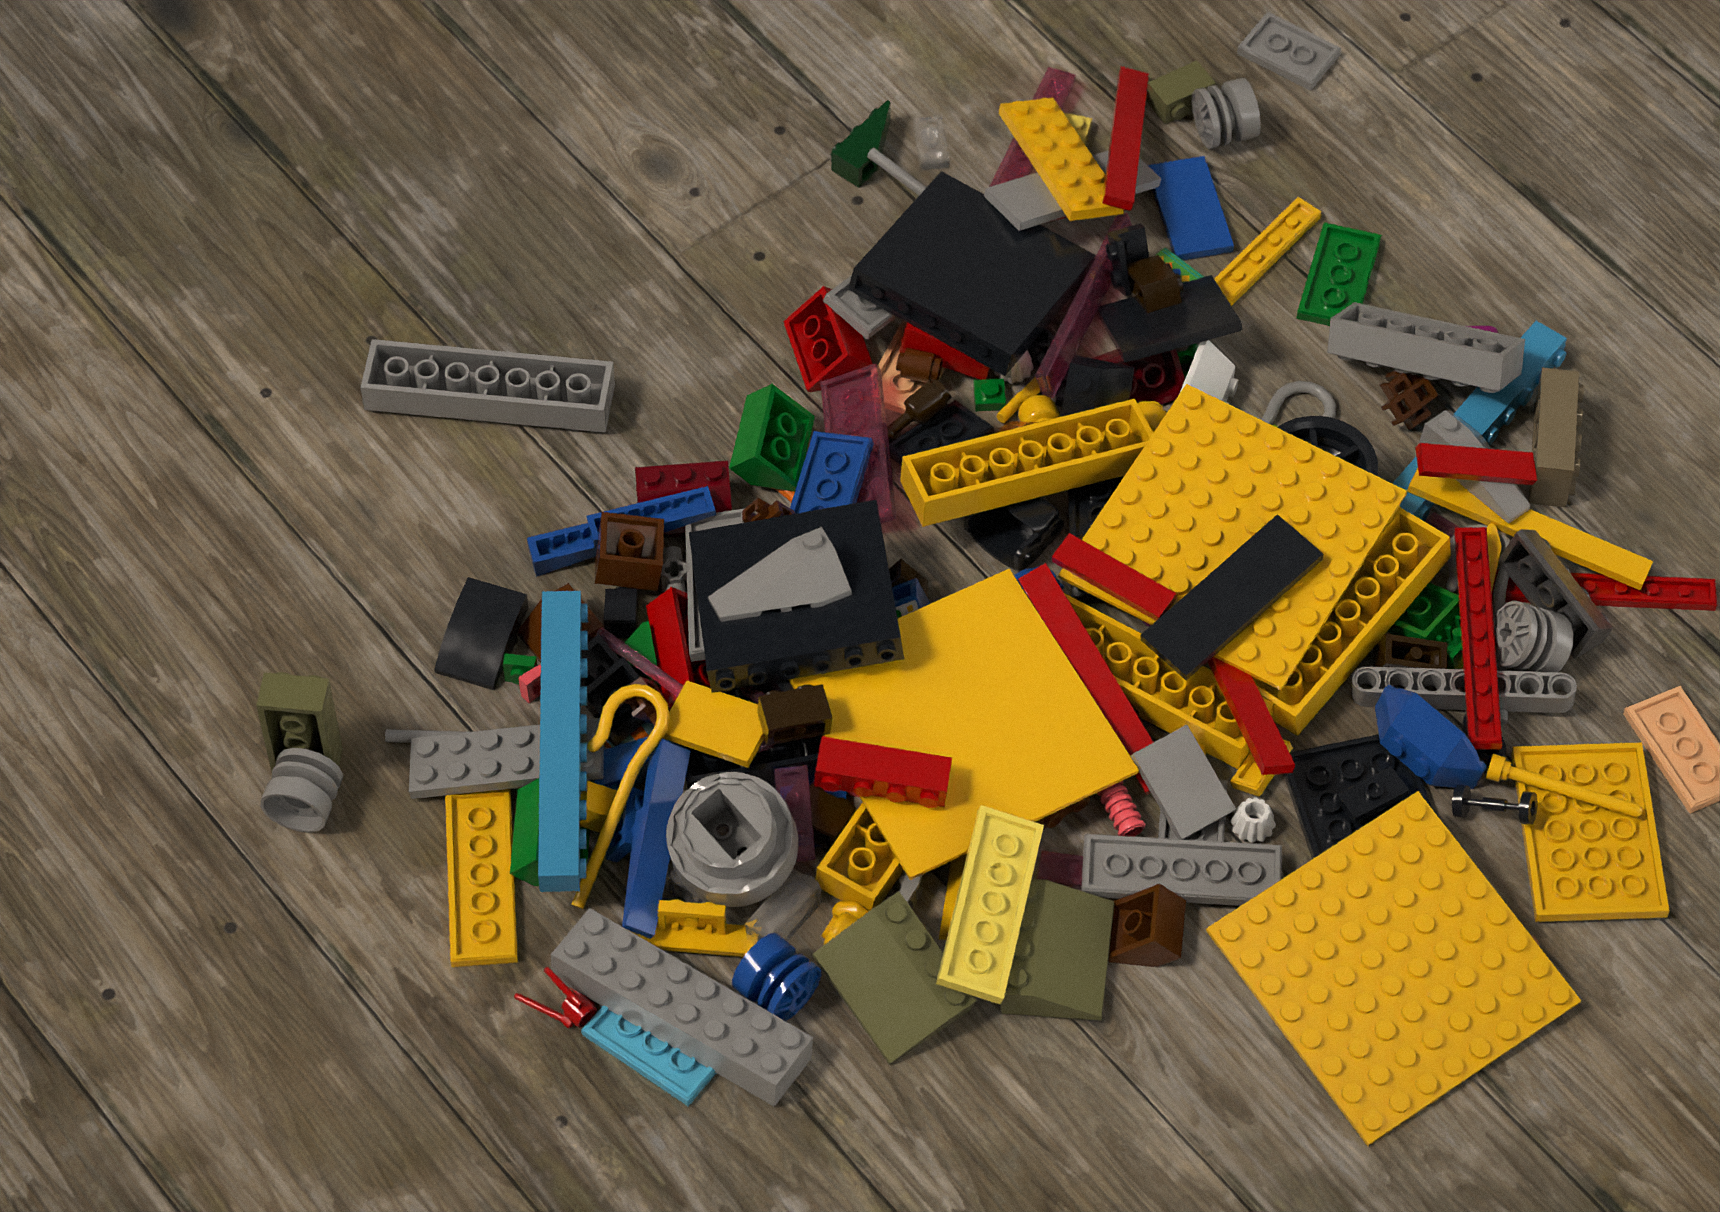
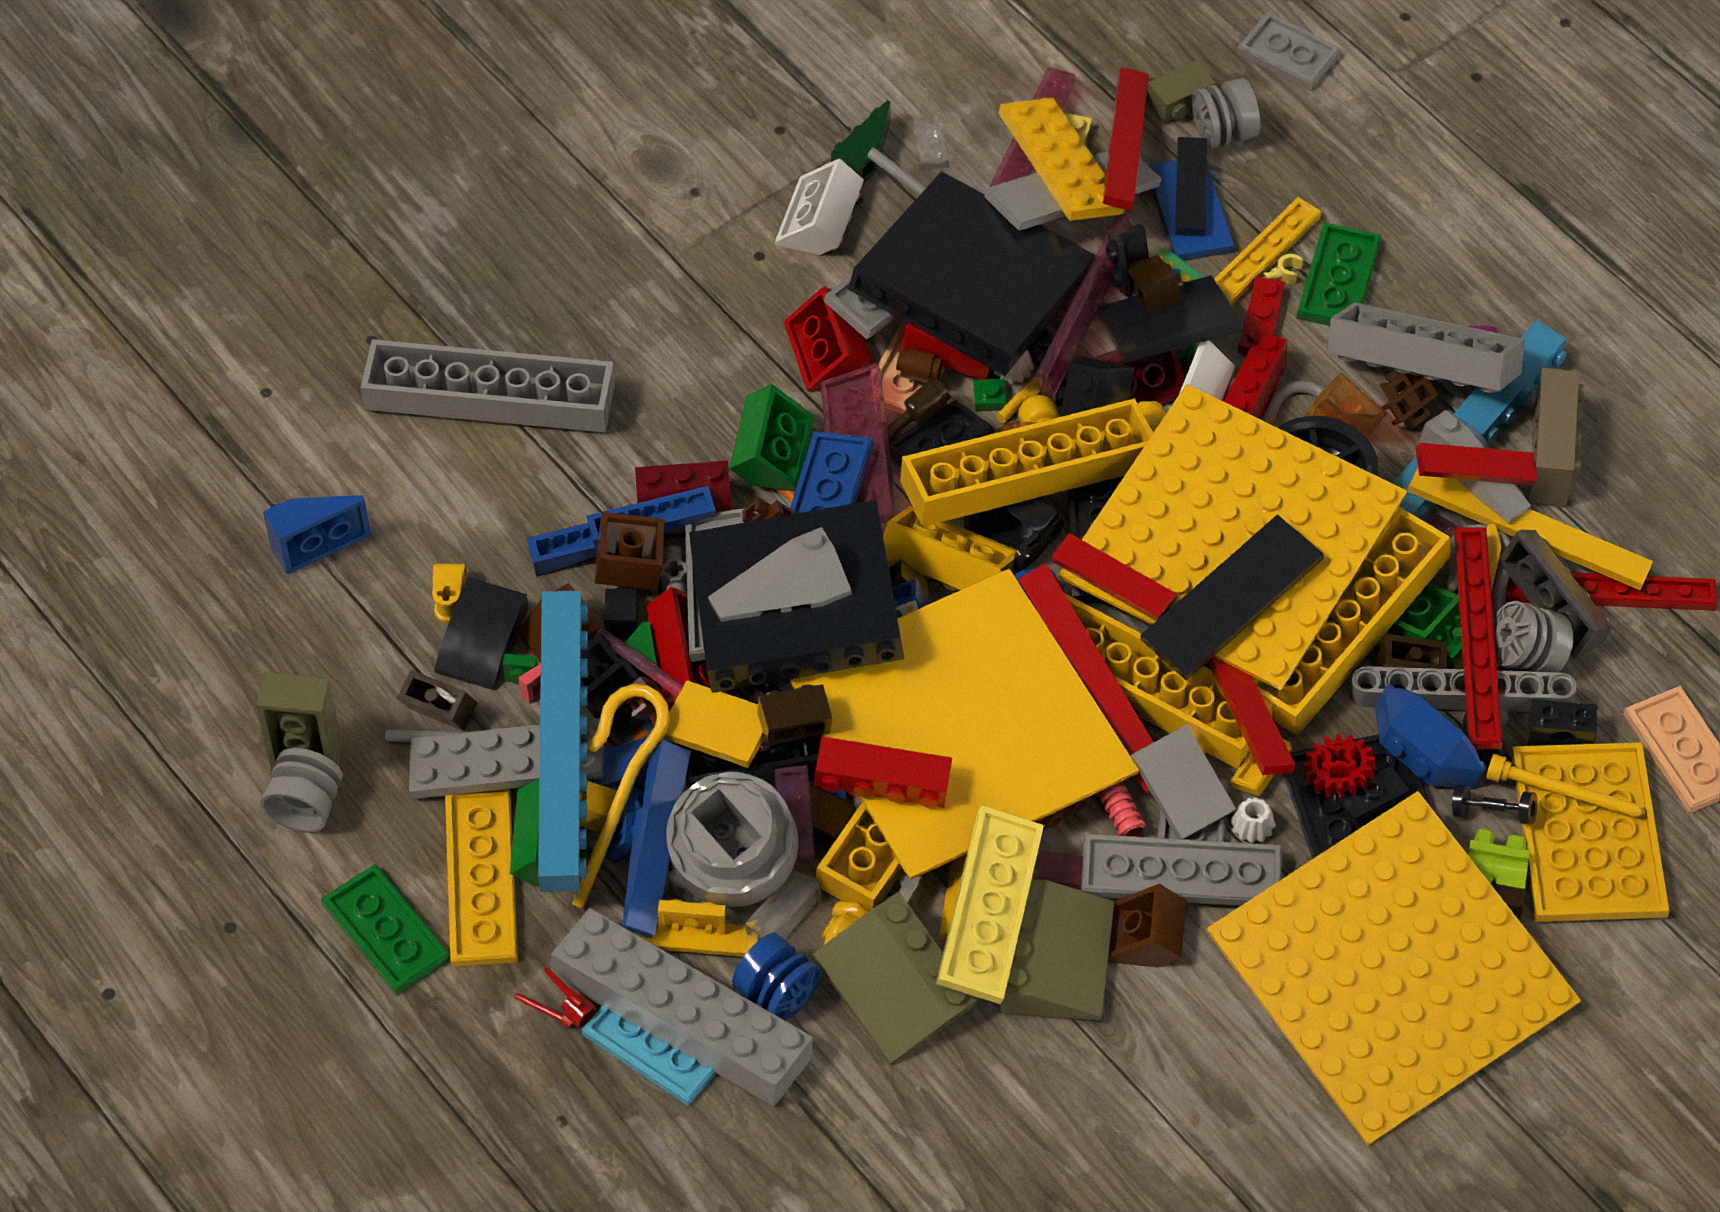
none -> blue slope [263,495,371,574]
none -> green tile [321,864,450,996]
none -> dark brown brick [397,670,478,731]
none -> yellow piece [432,563,467,624]
none -> white slope [775,158,864,255]
none -> yellow slope [883,506,1017,591]
none -> black tile [1175,137,1207,236]
none -> red brick [1224,332,1287,419]
none -> red plate [1238,276,1285,354]
none -> light yellow piece [1263,254,1303,284]
none -> clear orange slope [1303,372,1387,439]
none -> red gear [1304,734,1376,798]
none -> lime hips [1468,829,1530,921]
none -> black brick [1527,700,1597,746]

